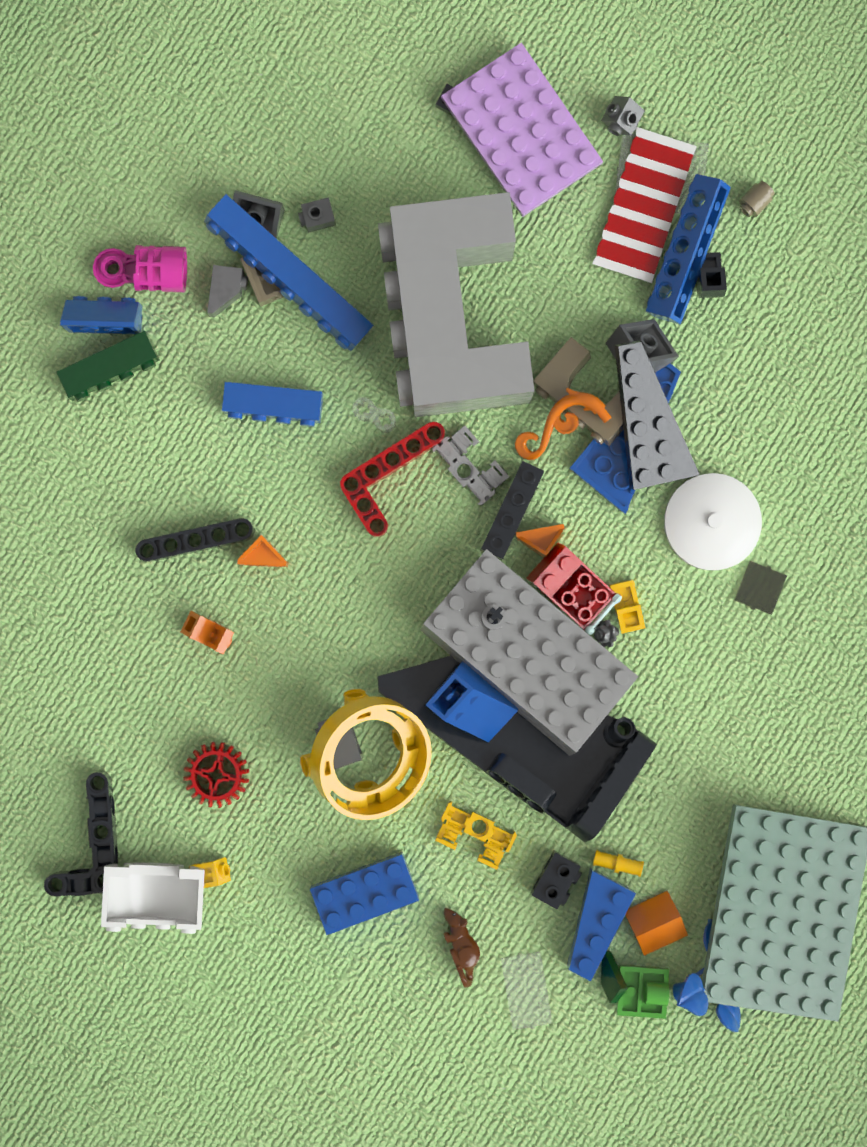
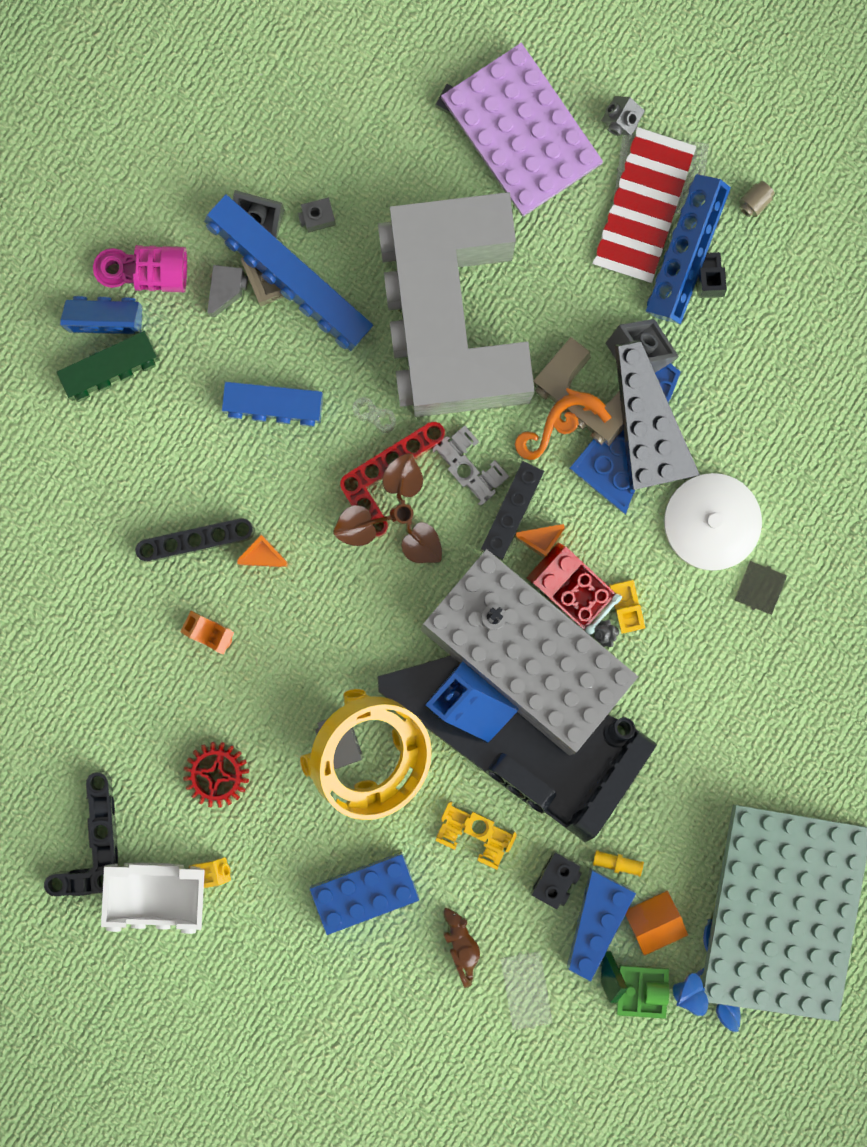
none -> reddish brown plant [333,453,442,563]

